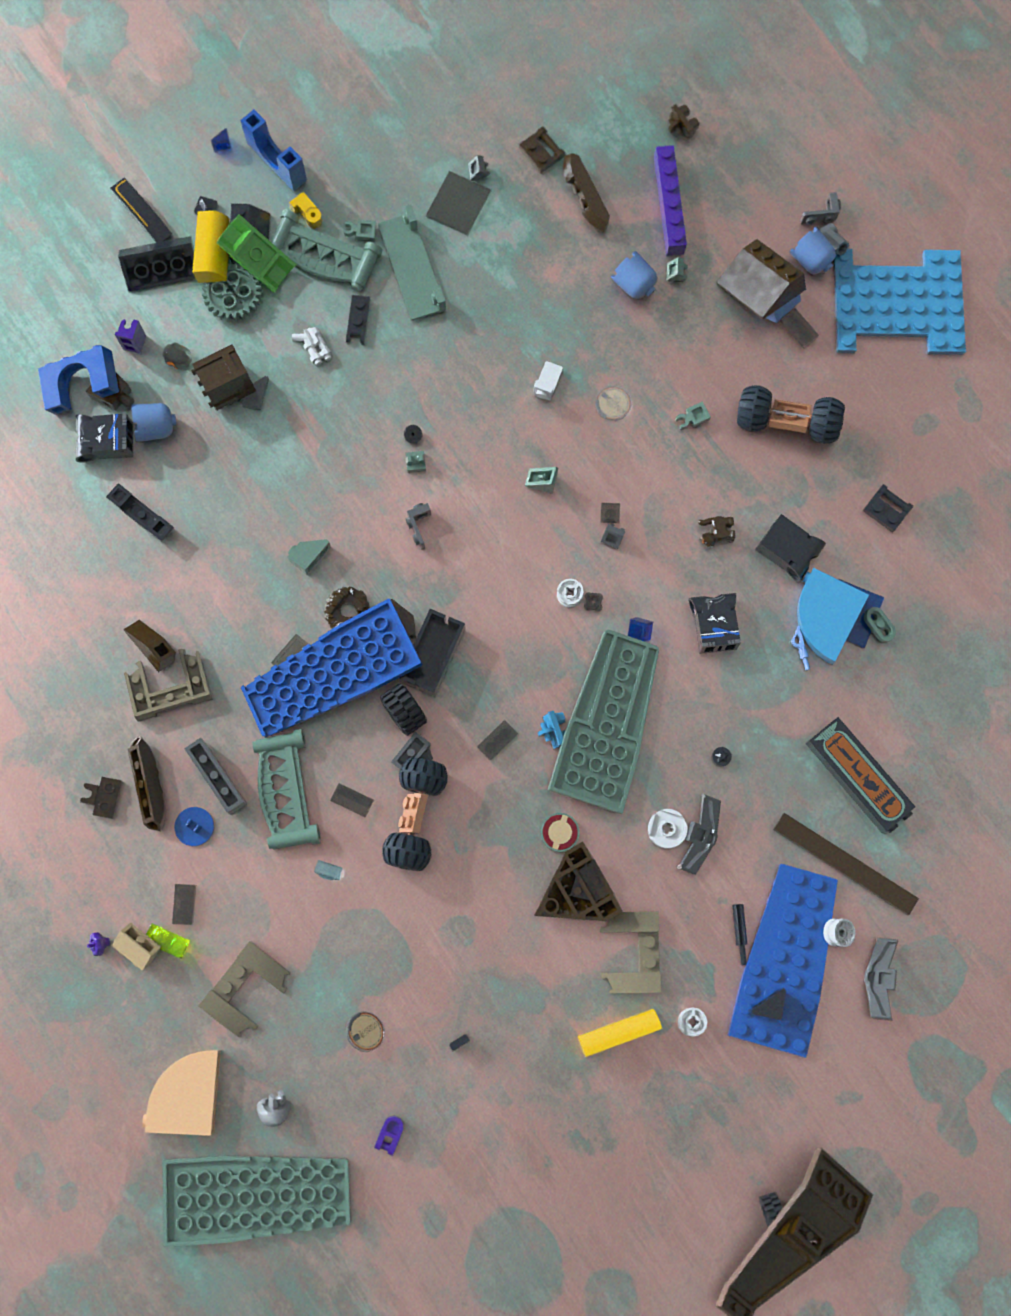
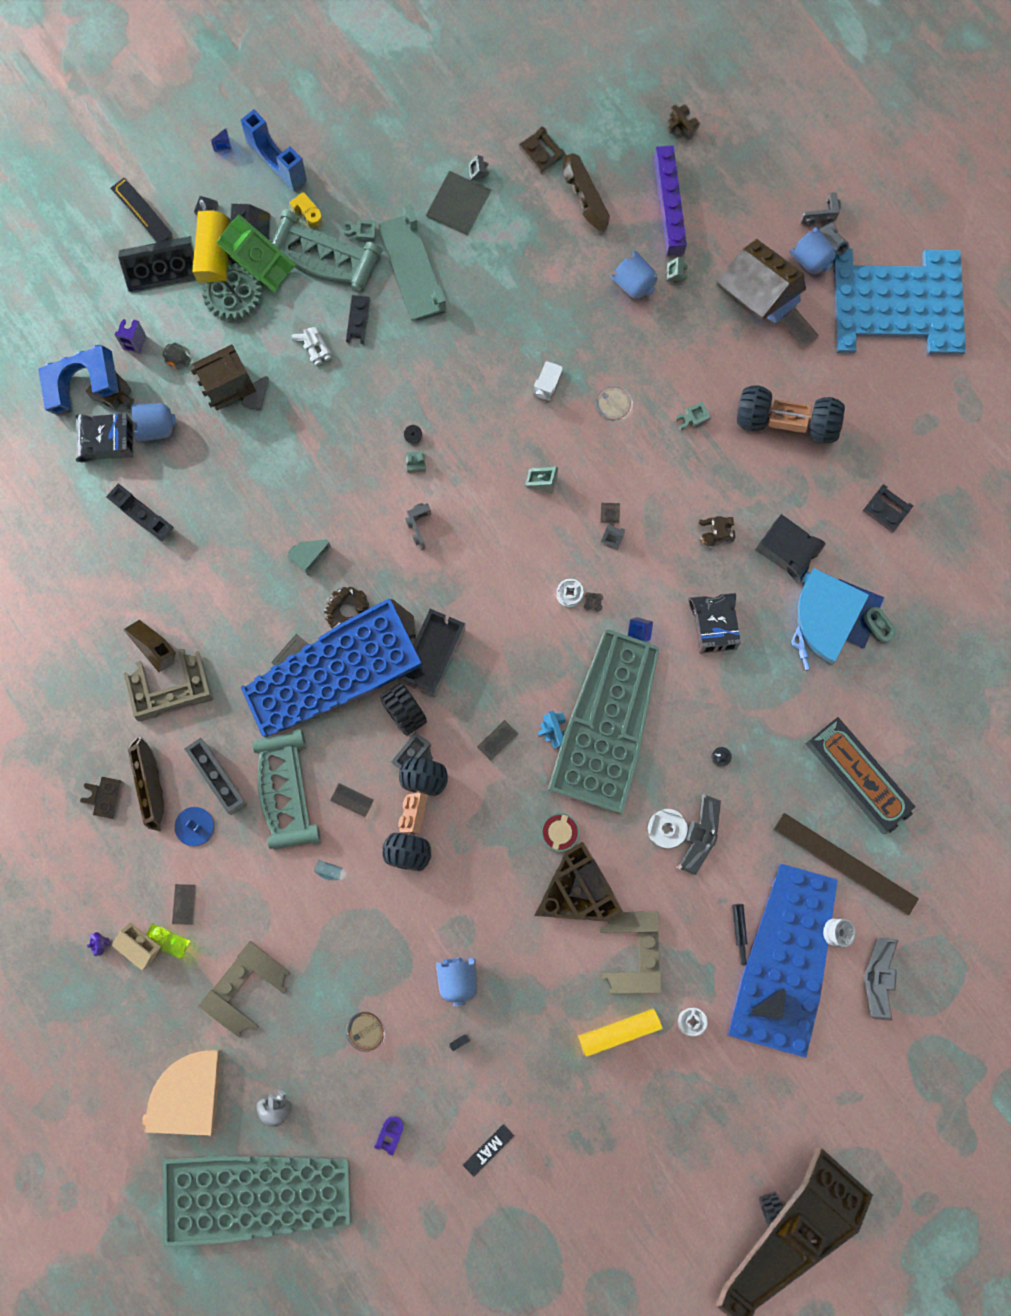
none -> medium blue cylinder [436,957,477,1006]
none -> black sticker [463,1124,514,1177]

